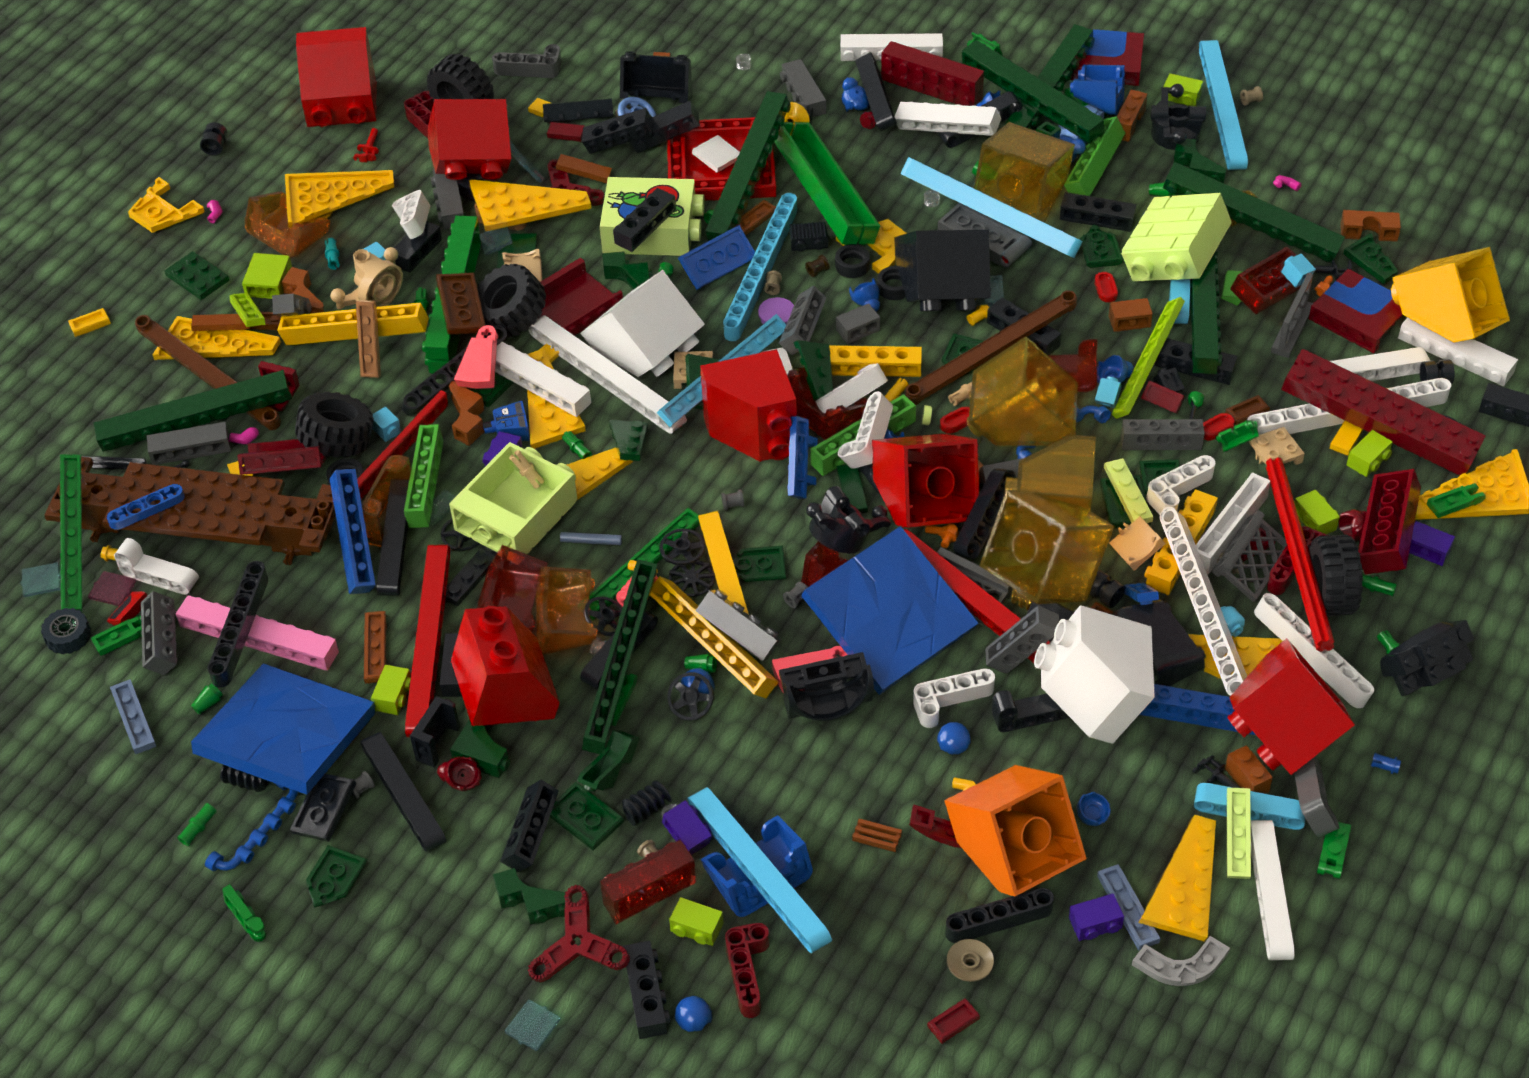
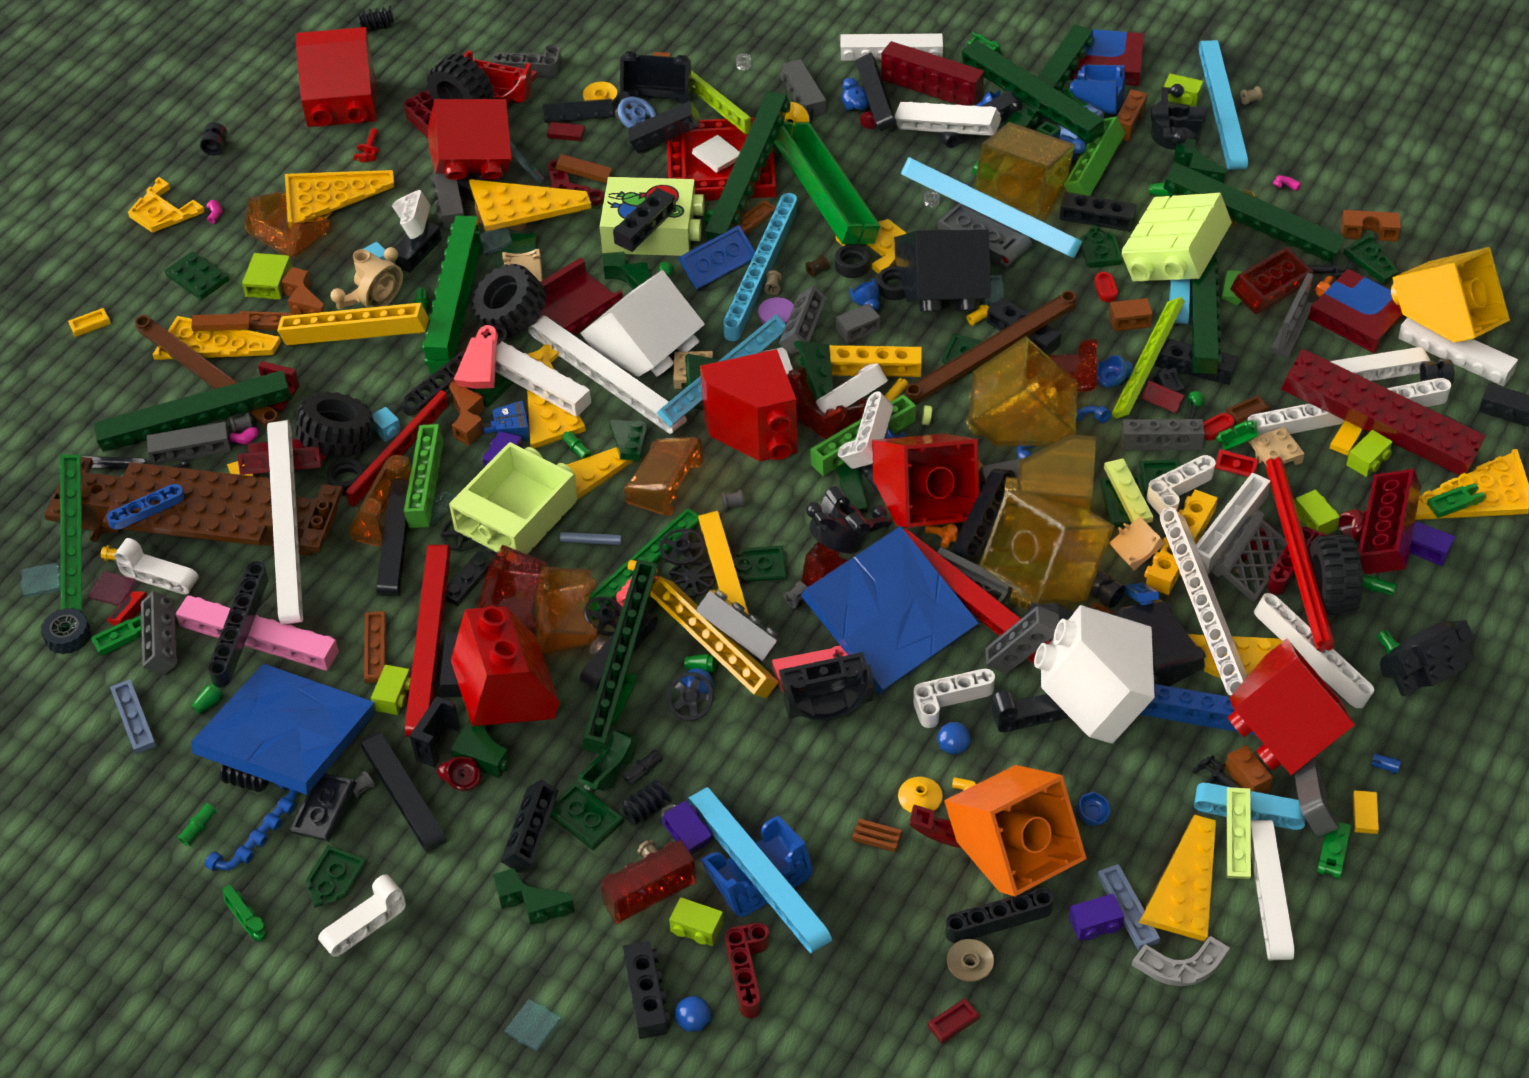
lime tile [229,292,265,327] -> none
dark grey brick [272,294,311,317] -> none
teal pin [325,238,340,270] -> none
blue brick [330,469,375,594] -> none
medium nougat tile [356,300,381,378] -> none
reddish brown tile [436,273,485,334] -> none
tan pin [509,450,545,489] -> none
yellow tile [528,98,551,117] -> none
dark red piece [528,885,630,982] -> none
black brick [582,108,654,154] -> none
blue hinge [787,416,818,499] -> none
black brick [789,221,828,251] -> none
red tile [940,407,976,434] -> none
tan pin [948,377,986,406] -> none
medium azure brick [1095,376,1122,408] -> none
medium azure head [1213,606,1245,637] -> none
medium azure brick [1281,254,1316,288] -> none
none -> dark grey bush [229,412,252,433]
none -> white beam [267,420,303,625]
none -> white beam [318,874,406,957]
none -> black piece [358,6,394,31]
none -> red piece [463,51,537,105]
none -> yellow dish [583,82,617,102]
none -> black axle [623,750,663,784]
none -> clear orange windscreen [624,436,703,517]
none -> lime tile [691,70,751,135]
none -> yellow dish [898,777,943,813]
none -> red slope [1214,449,1259,477]
none -> yellow tile [1353,790,1379,834]

